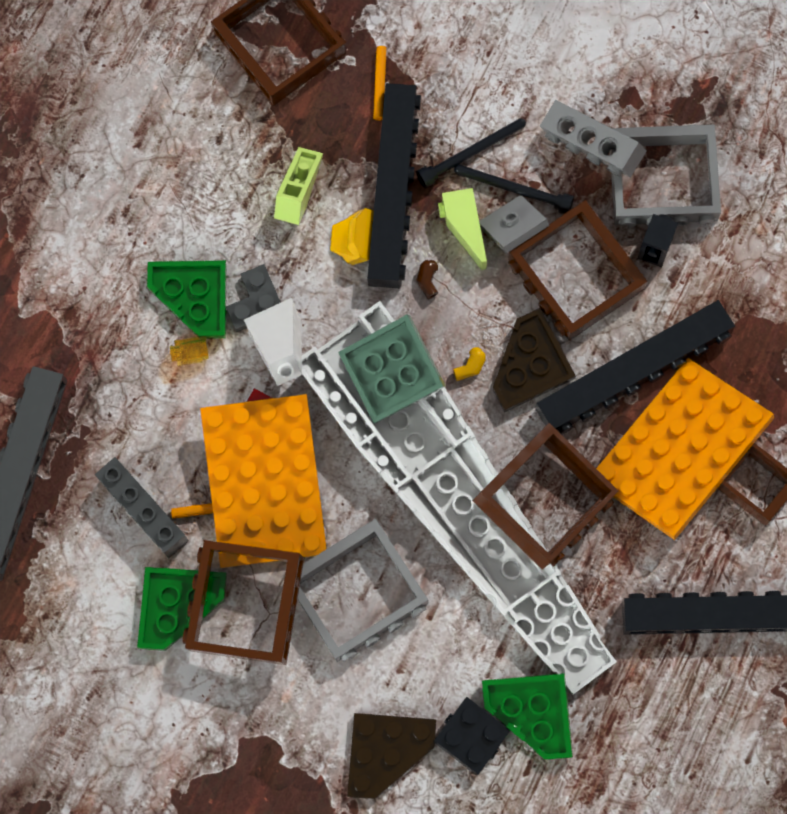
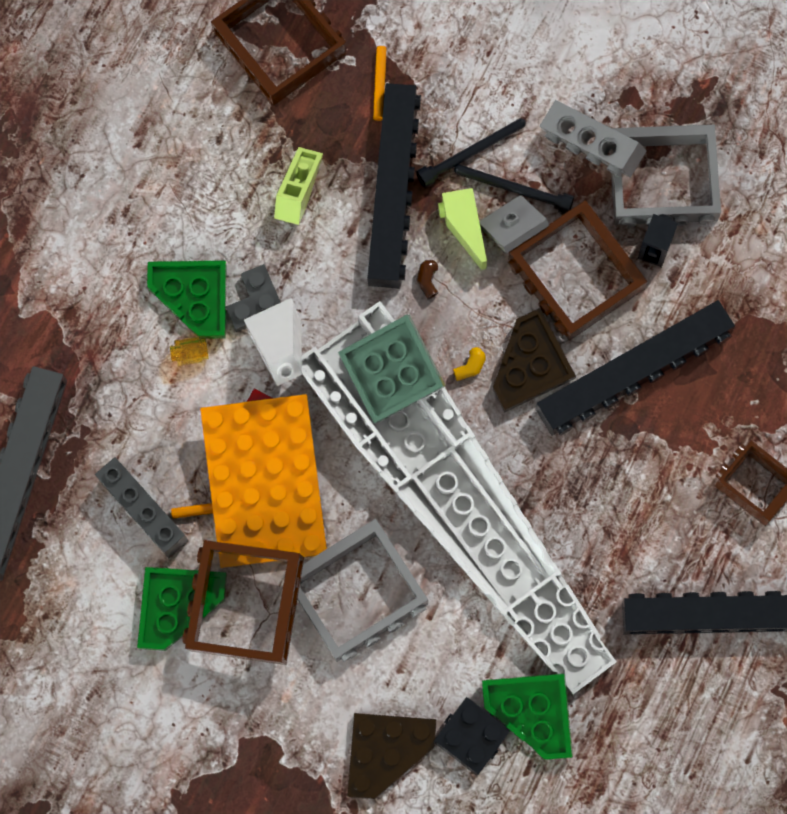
yellow slope [330,208,374,265] -> none
reddish brown window [472,423,618,570] -> none
light orange plate [596,358,774,540] -> none

